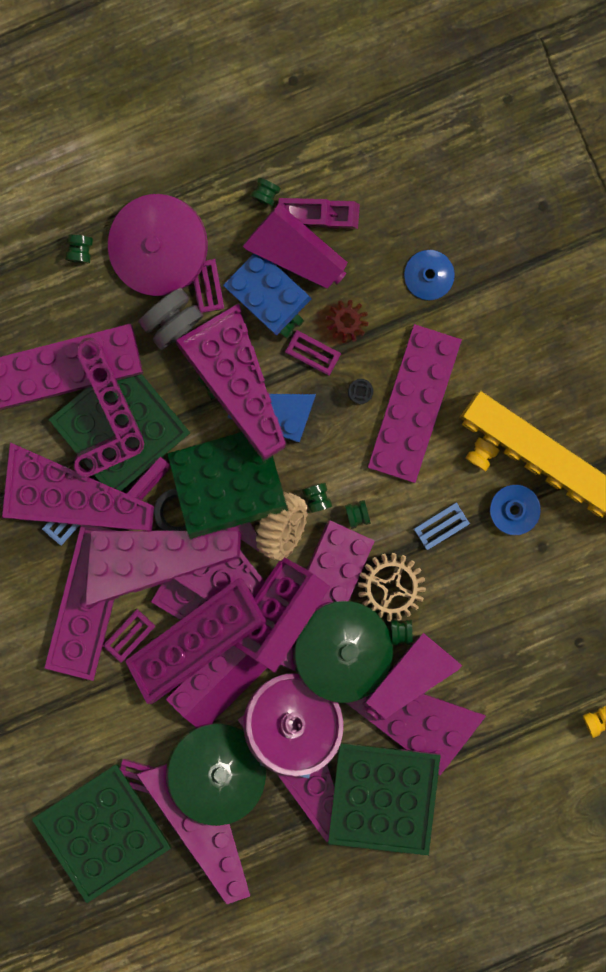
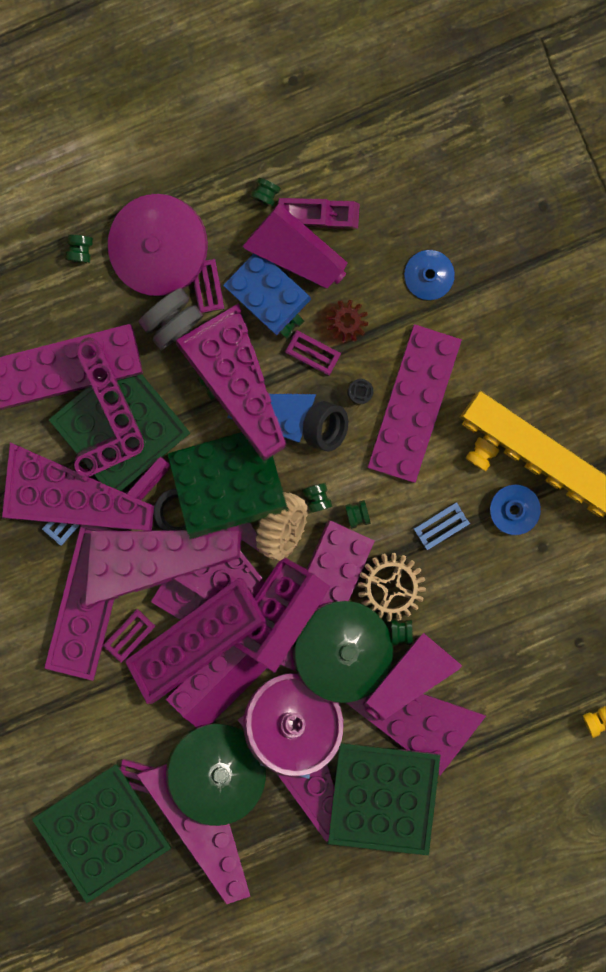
none -> black tyre [303,401,349,452]

